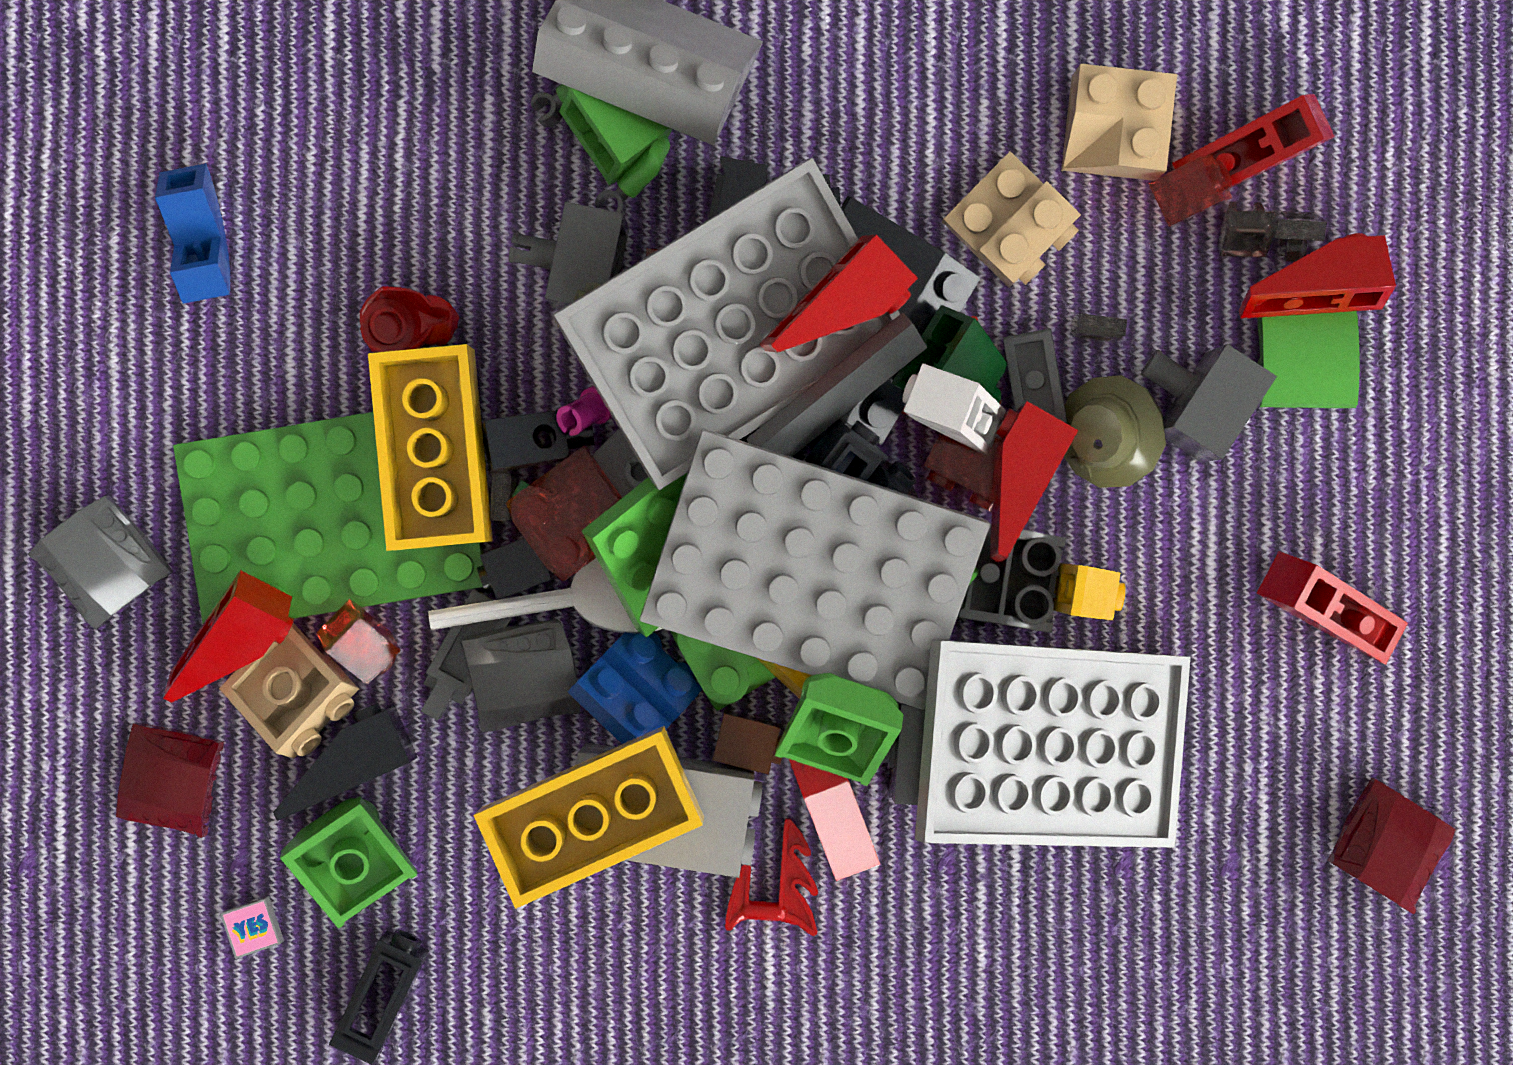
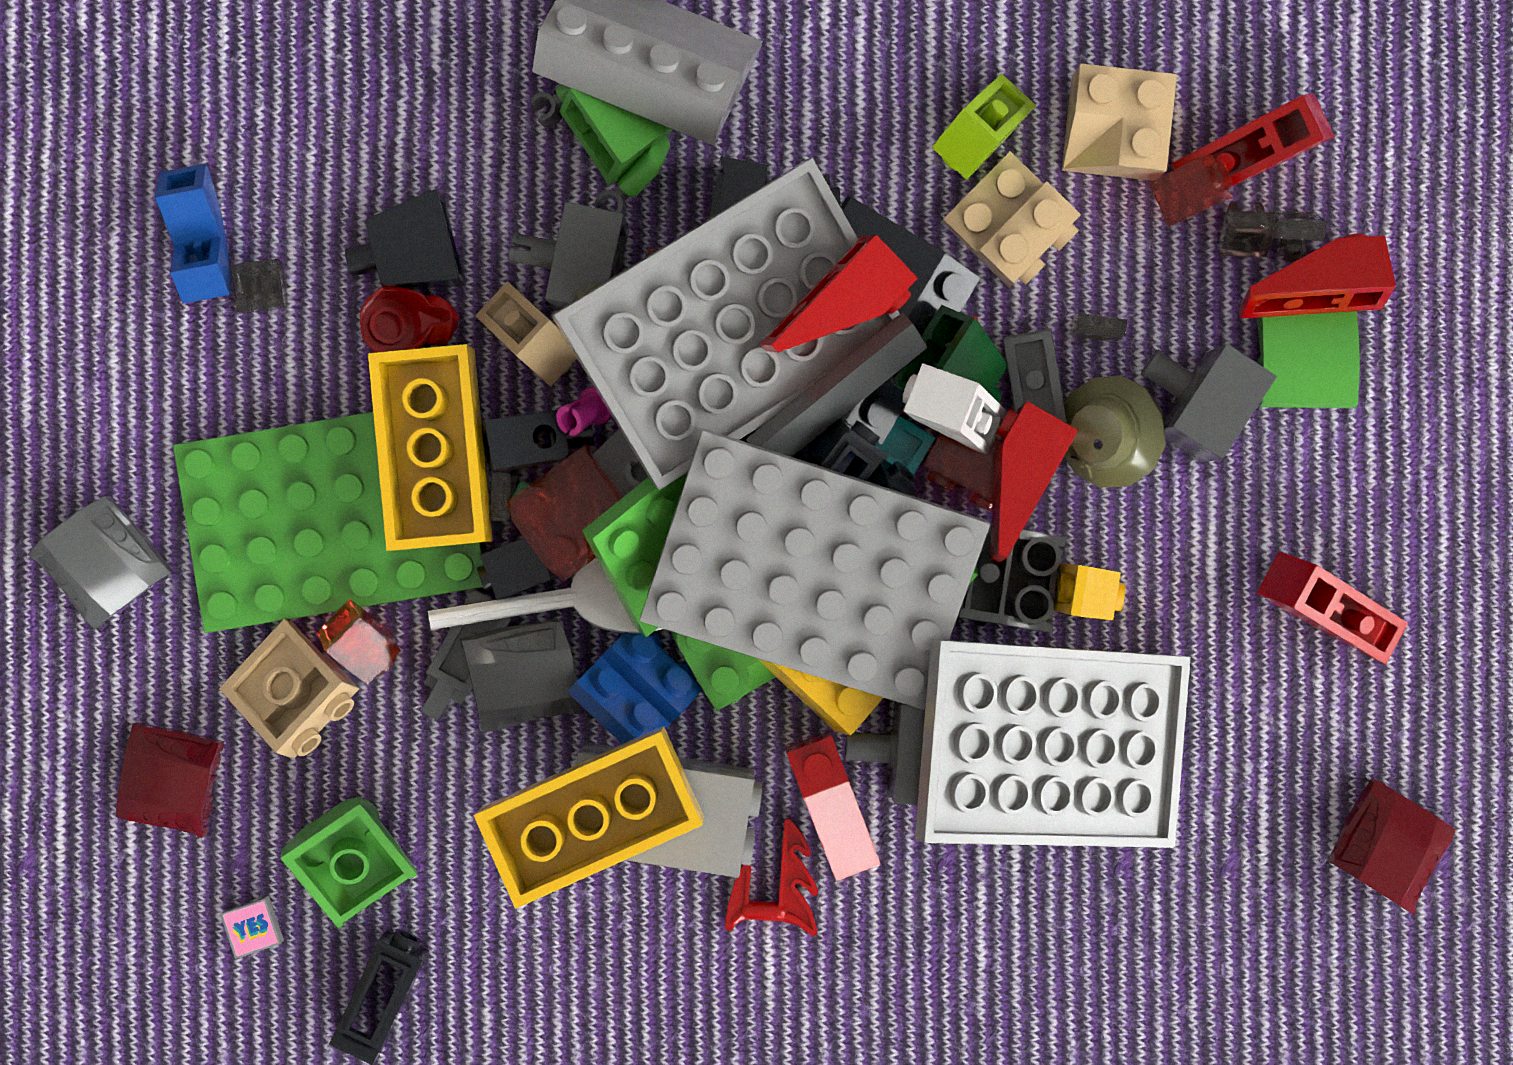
red slope [163,570,294,703] -> none
black slope [273,703,418,821] -> none
reddish brown brick [712,709,782,775] -> none
bright green slope [775,673,904,786] -> none
none -> clear smoke tile [230,258,288,314]
none -> black torso [345,189,466,289]
none -> tan slope [475,281,577,387]
none -> teal plate [876,416,936,475]
none -> lime slope [931,73,1036,180]

